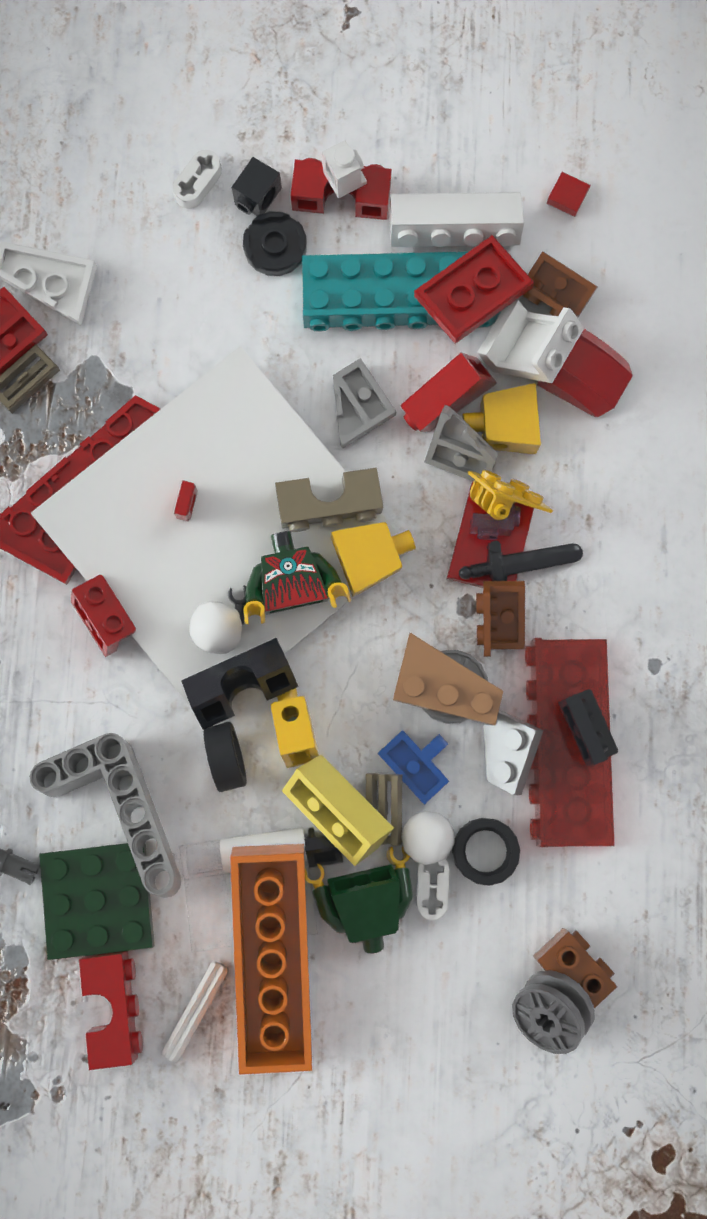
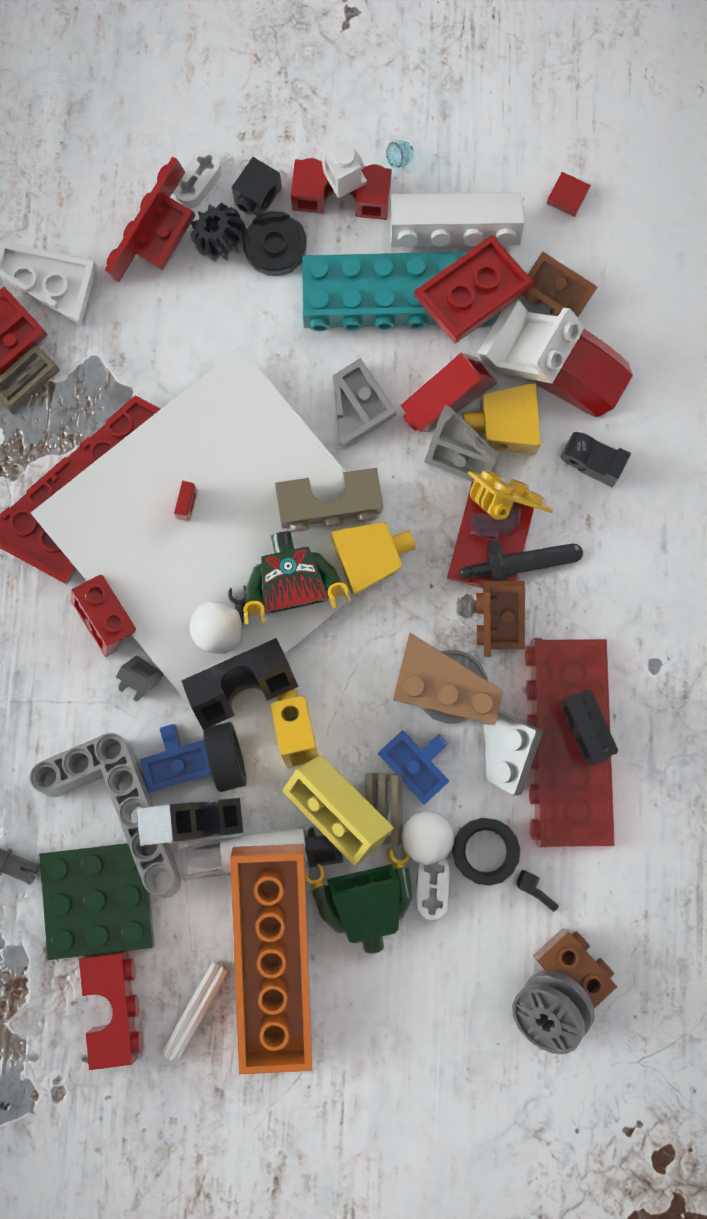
none -> red bracket [104,156,196,282]
none -> dark grey tile [116,655,164,702]
none -> black arch [137,798,243,846]
none -> blue plate [139,724,211,792]
none -> black gear [190,202,247,262]
none -> clear light blue hinge [386,140,414,169]
none -> black hand [516,870,559,912]
none -> black leg [560,432,631,488]

